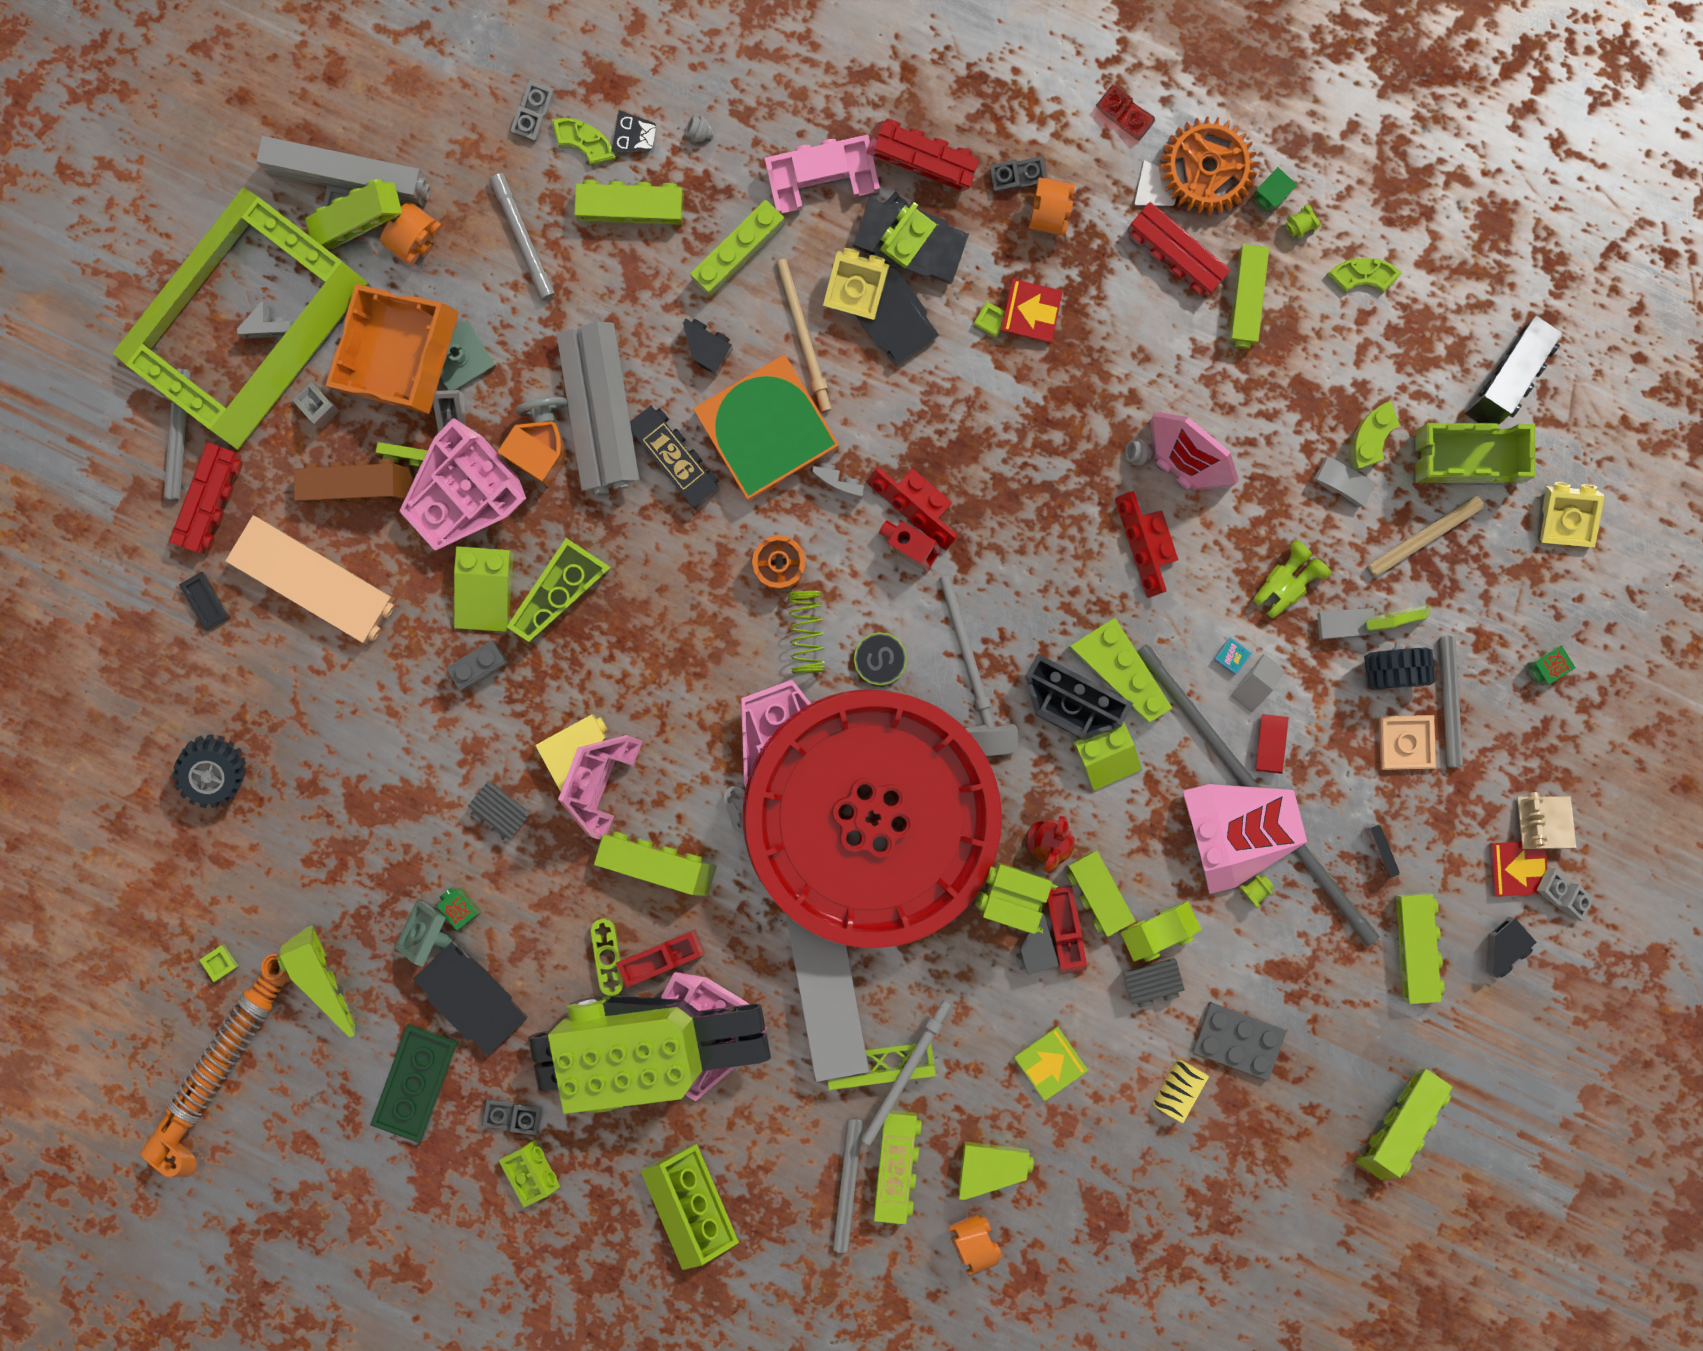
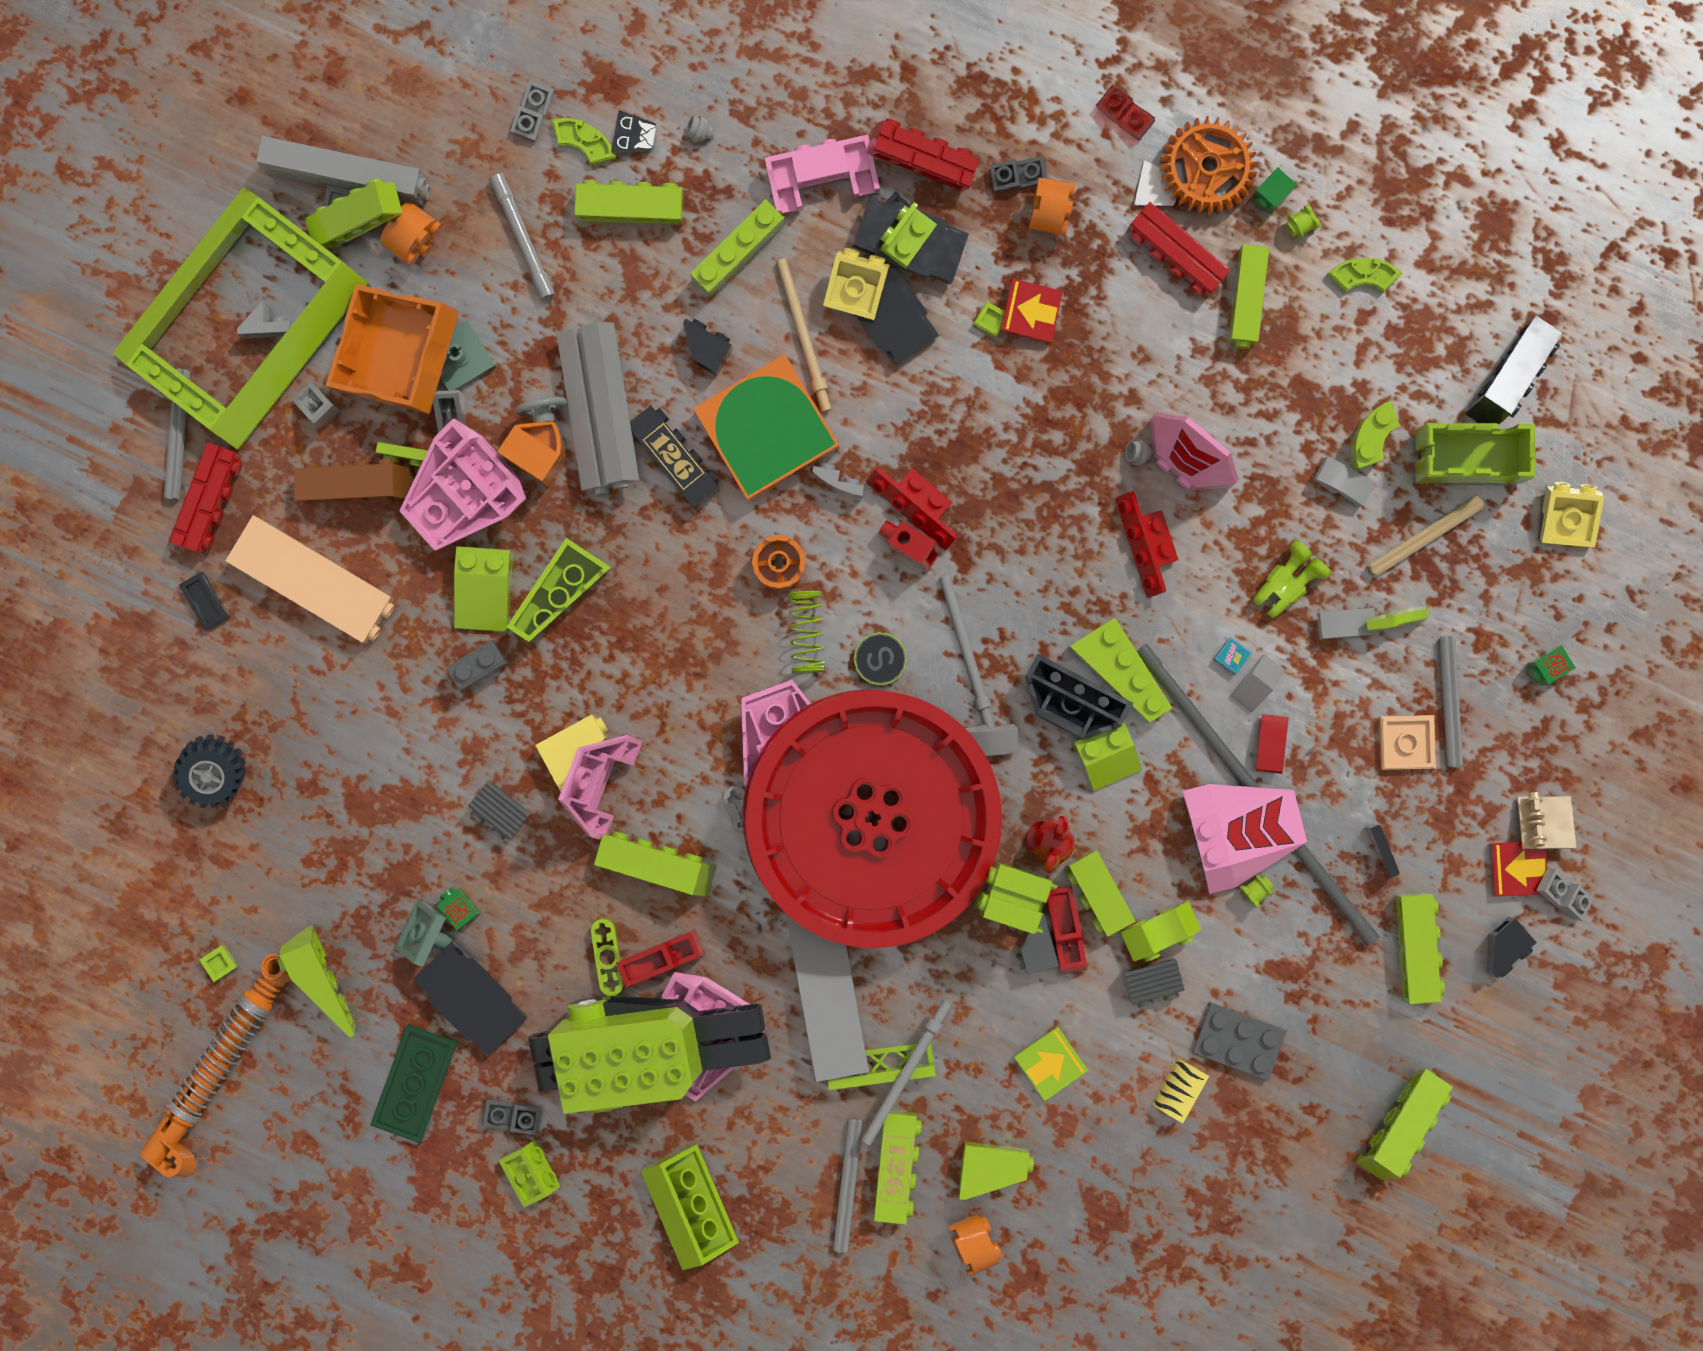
black wheel [1364,642,1436,696] -> none

